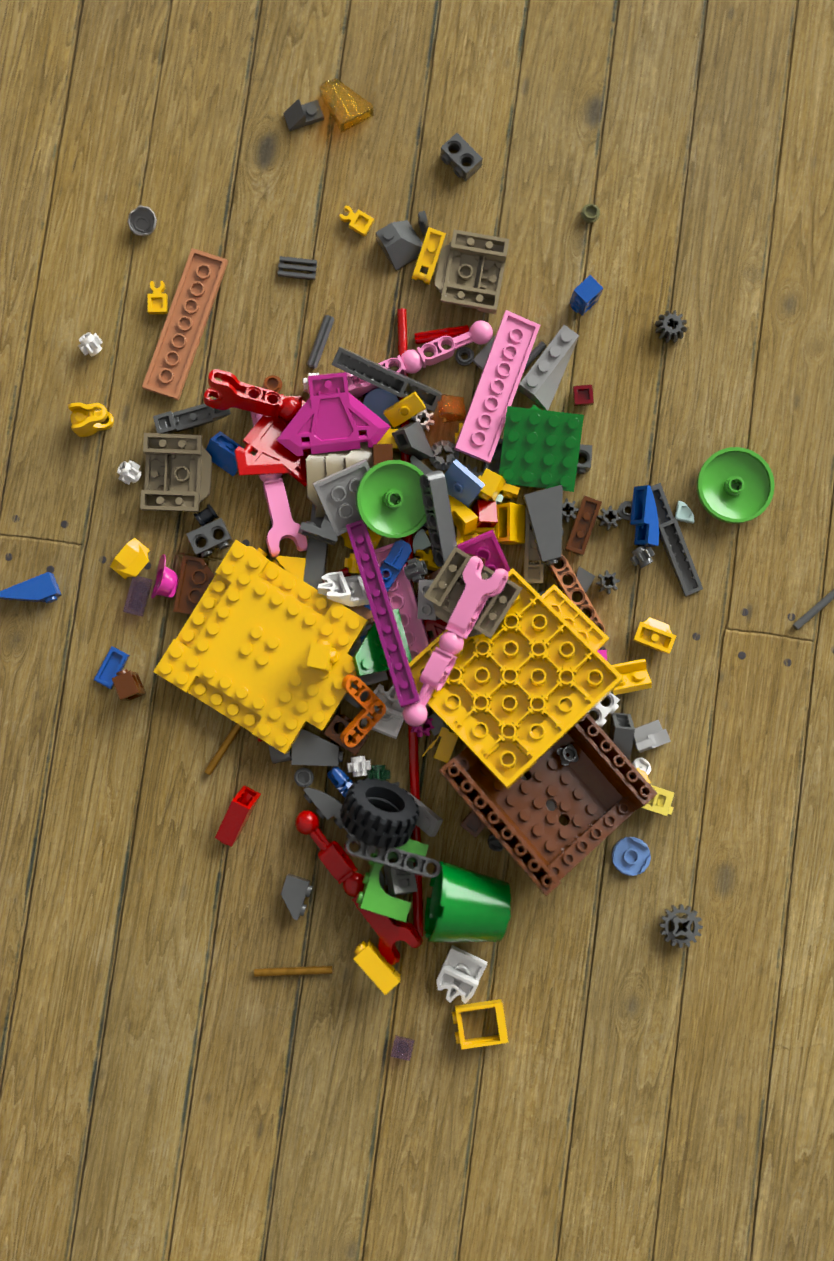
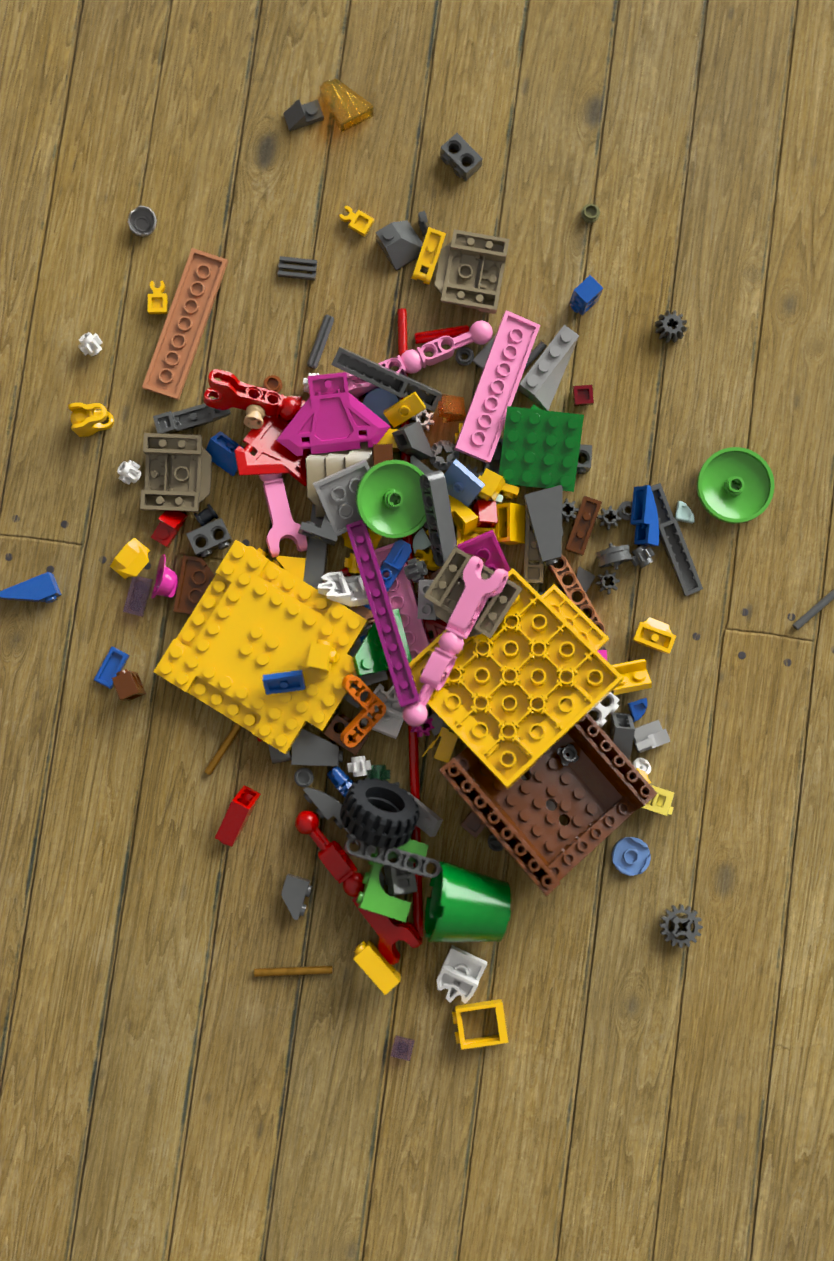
none -> red slope [151,511,188,548]
none -> tan wheel [244,405,265,429]
none -> blue plate [262,670,305,695]
none -> dark grey wheel [595,543,632,570]
none -> blue tile [627,698,647,722]

